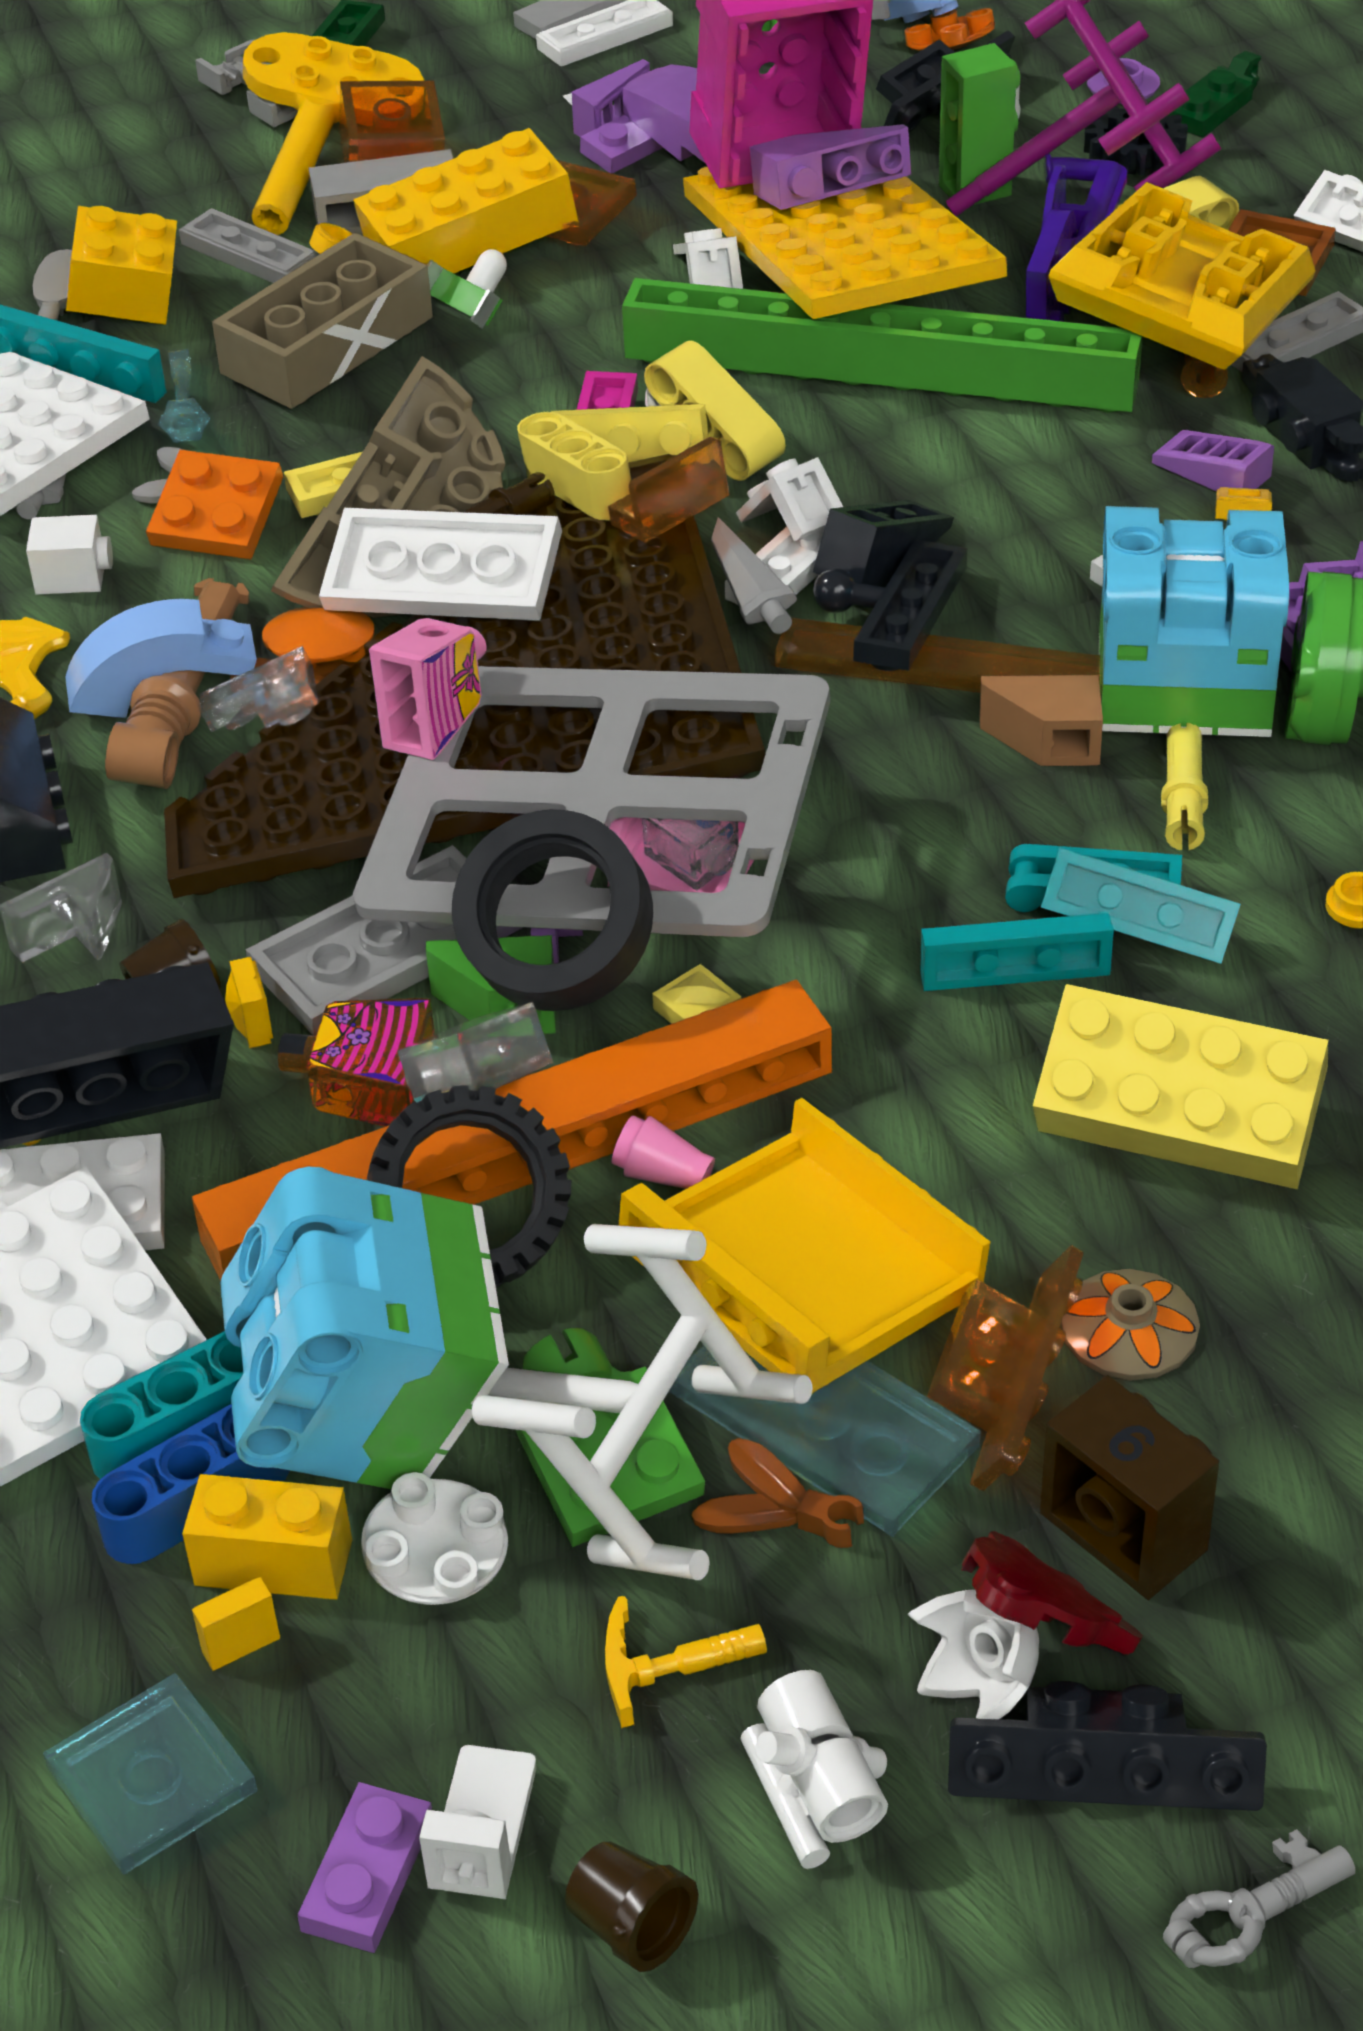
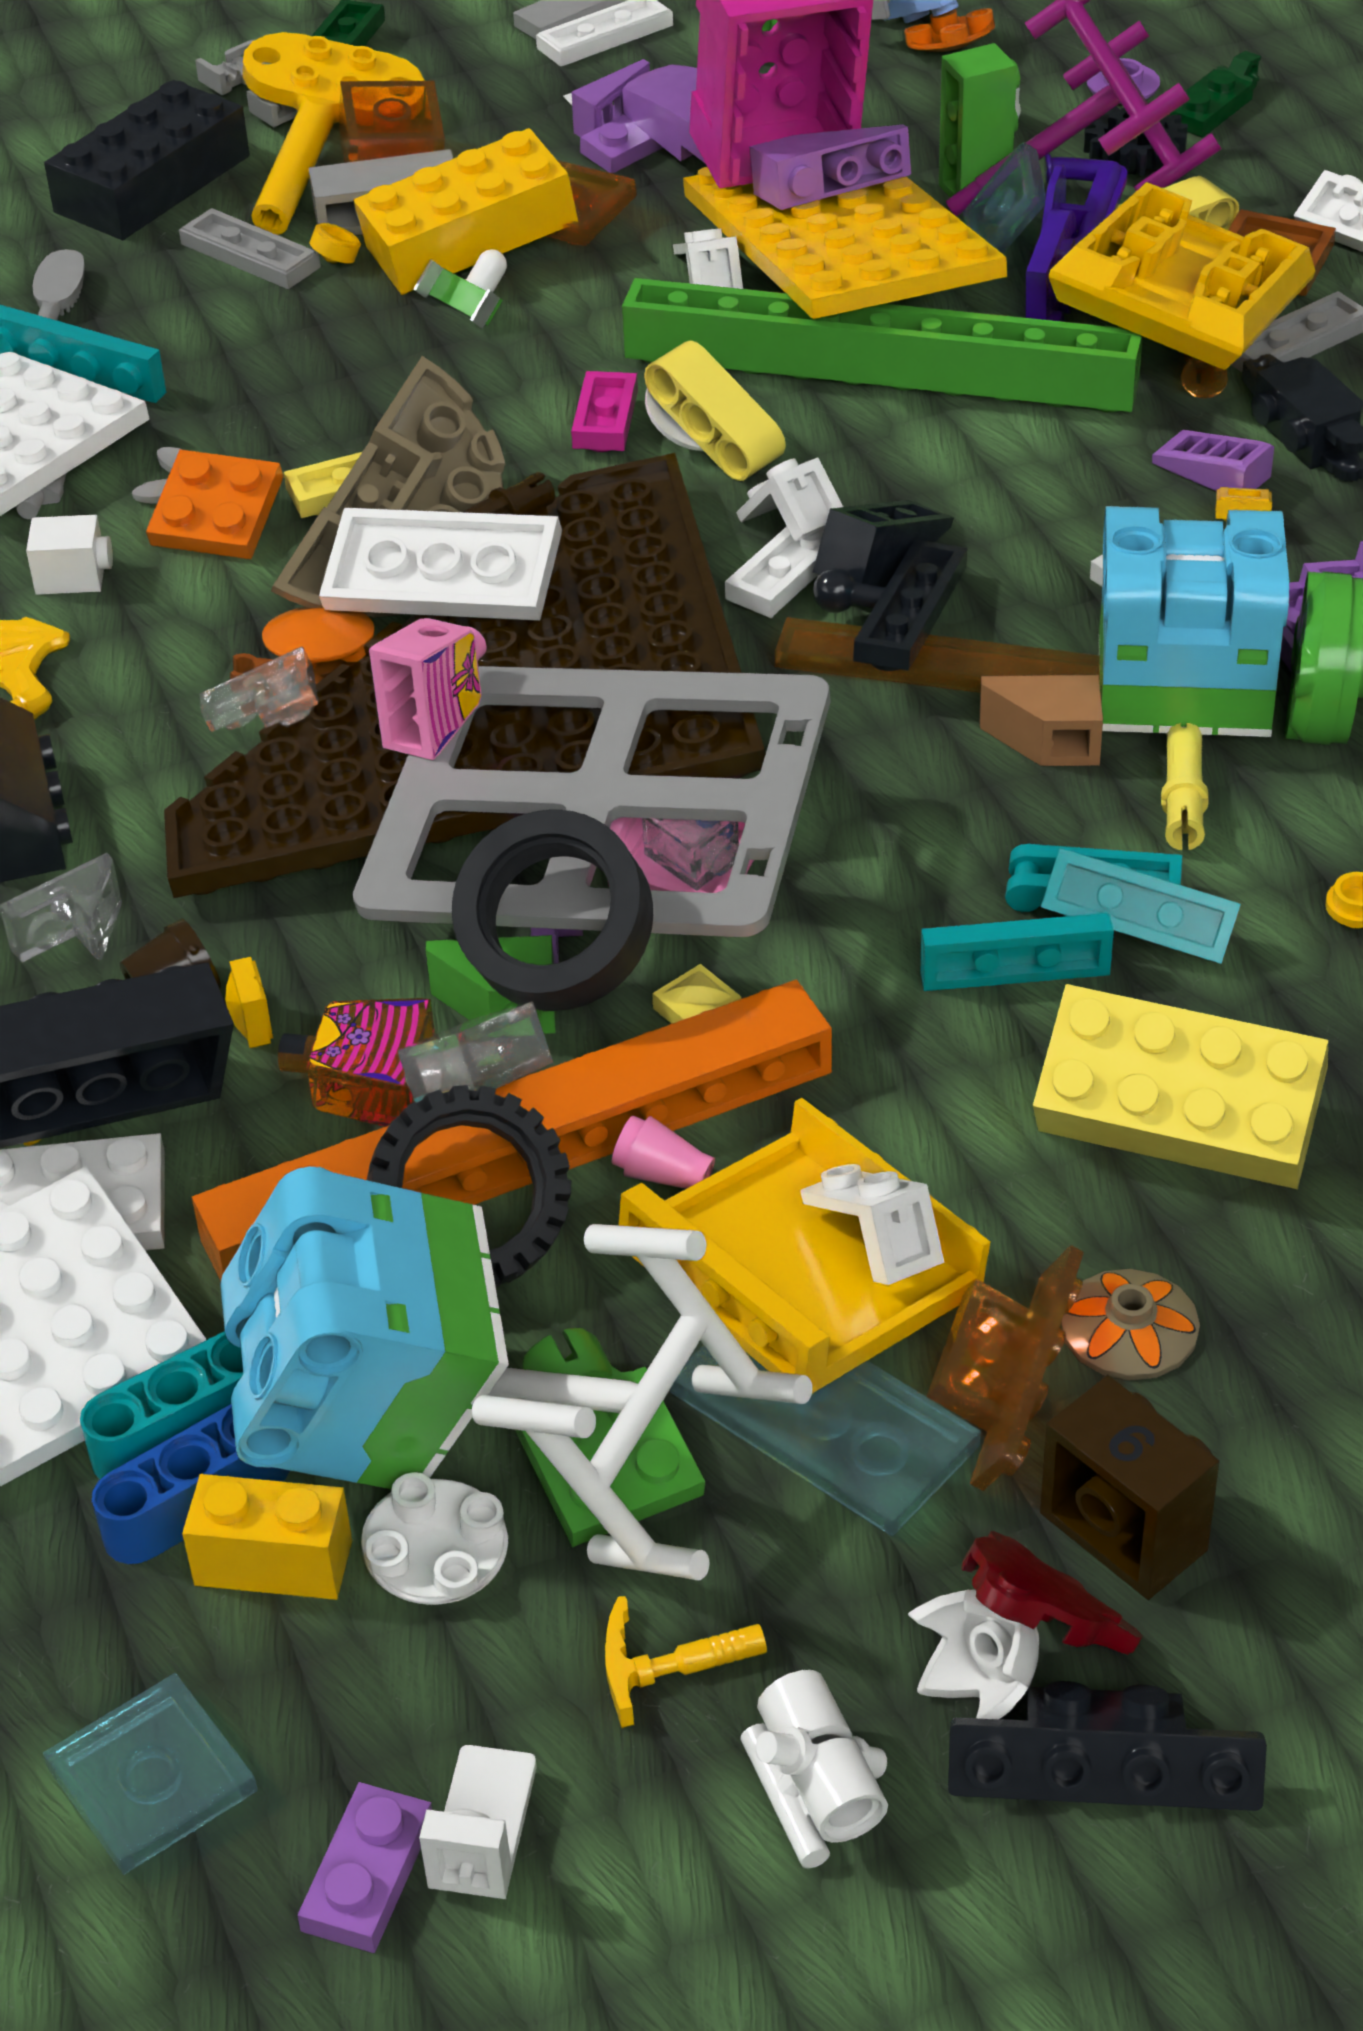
light blue arch [65,599,257,718] -> none
yellow brick [66,206,177,325] -> none
medium nougat piece [105,578,249,789] -> none
clear light blue piece [158,349,210,443] -> none
yellow tile [192,1577,281,1671] -> none
dark tan brick [212,232,433,409] -> none
light grey plate [245,845,523,1036] -> none
light yellow beam [517,412,636,520] -> none
light yellow plate [551,404,710,463] -> none
dark brown piece [565,1841,699,1972] -> none
clear orange panel [608,437,730,543] -> none
dark orange piece [692,1438,864,1548] -> none
light grey bar [711,517,797,634] -> none
black bracket [876,30,1015,133] -> none
light grey piece [1163,1829,1355,1968] -> none
none -> black brick [44,80,250,241]
none -> white bracket [800,1164,945,1285]
none -> clear light blue tile [963,142,1046,254]

